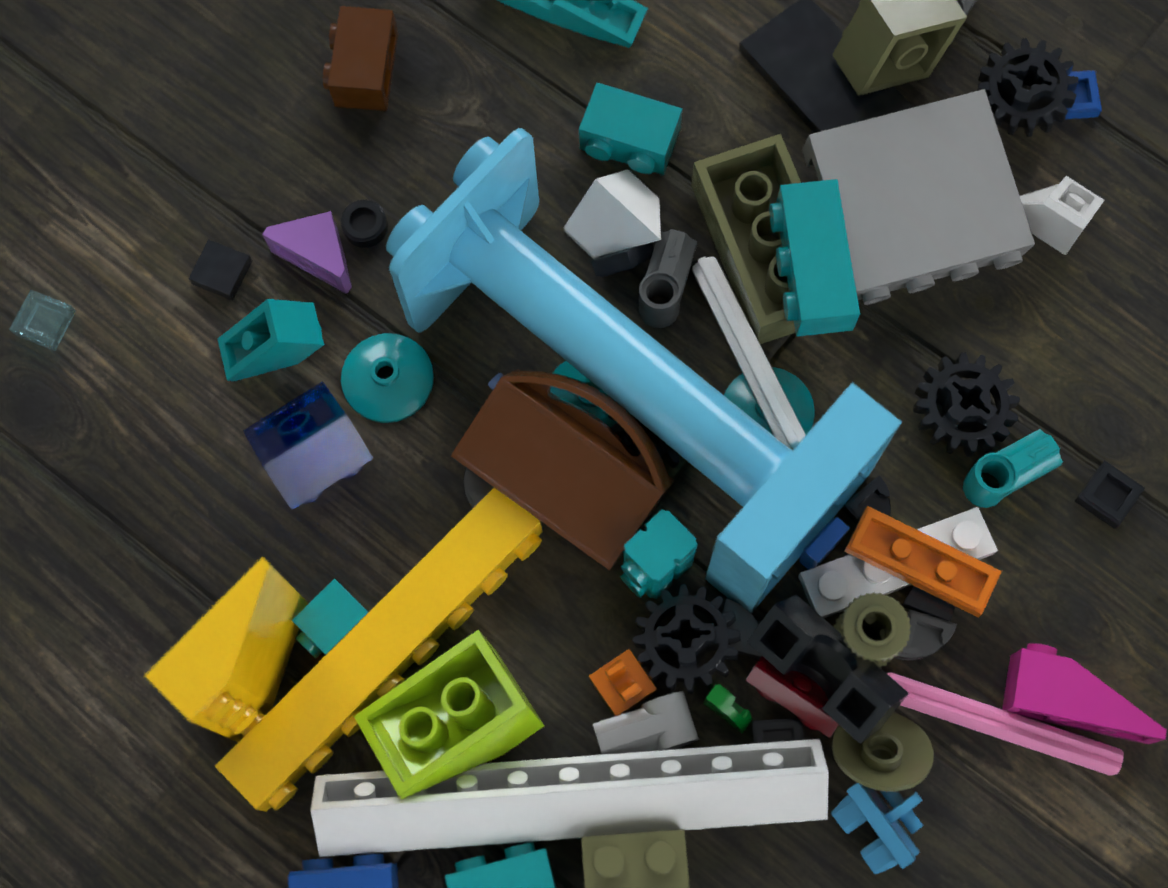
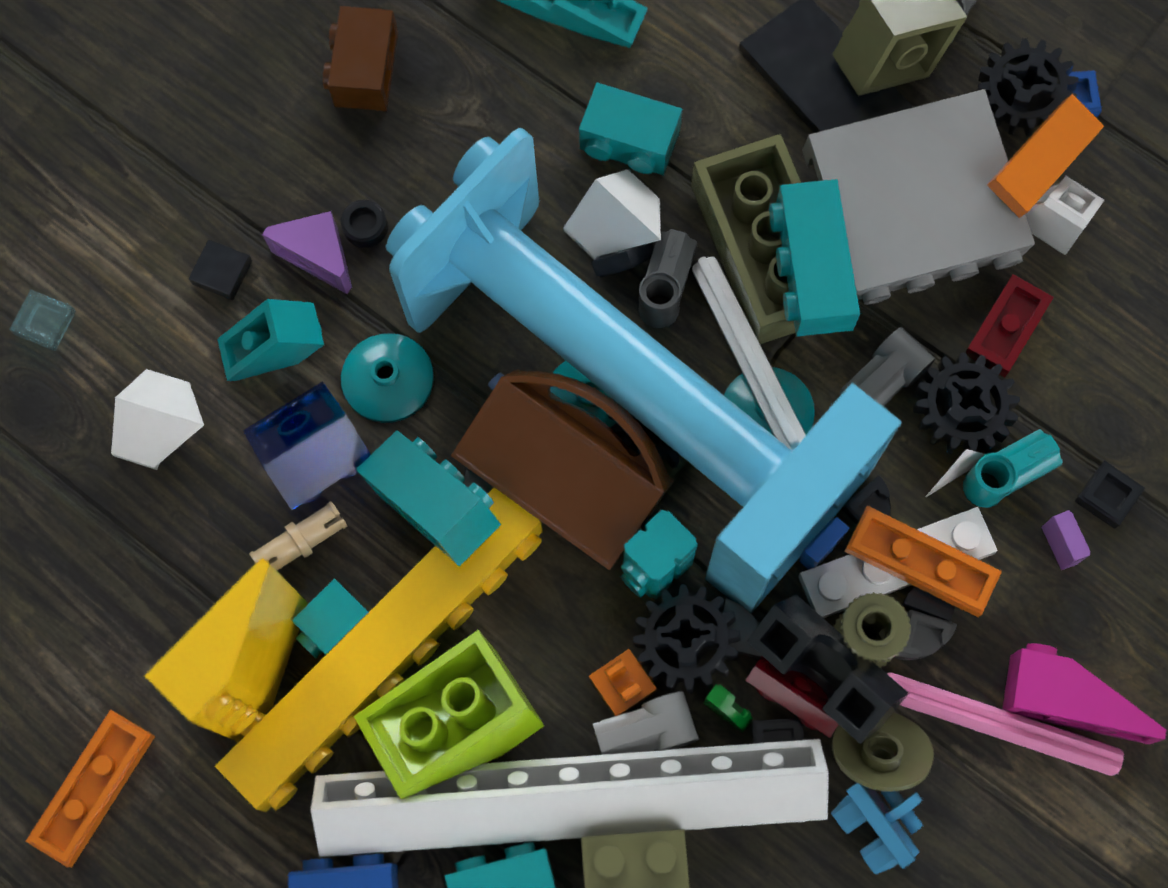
none -> orange tile [26,710,155,867]
none -> white slope [111,369,204,470]
none -> tan pin [249,501,348,571]
none -> teal brick [356,430,501,566]
none -> dark grey piece [839,327,936,407]
none -> white sticker [925,449,985,497]
none -> dark red plate [965,274,1054,377]
none -> orange tile [987,94,1104,218]
none -> medium lavender tile [1041,510,1091,571]

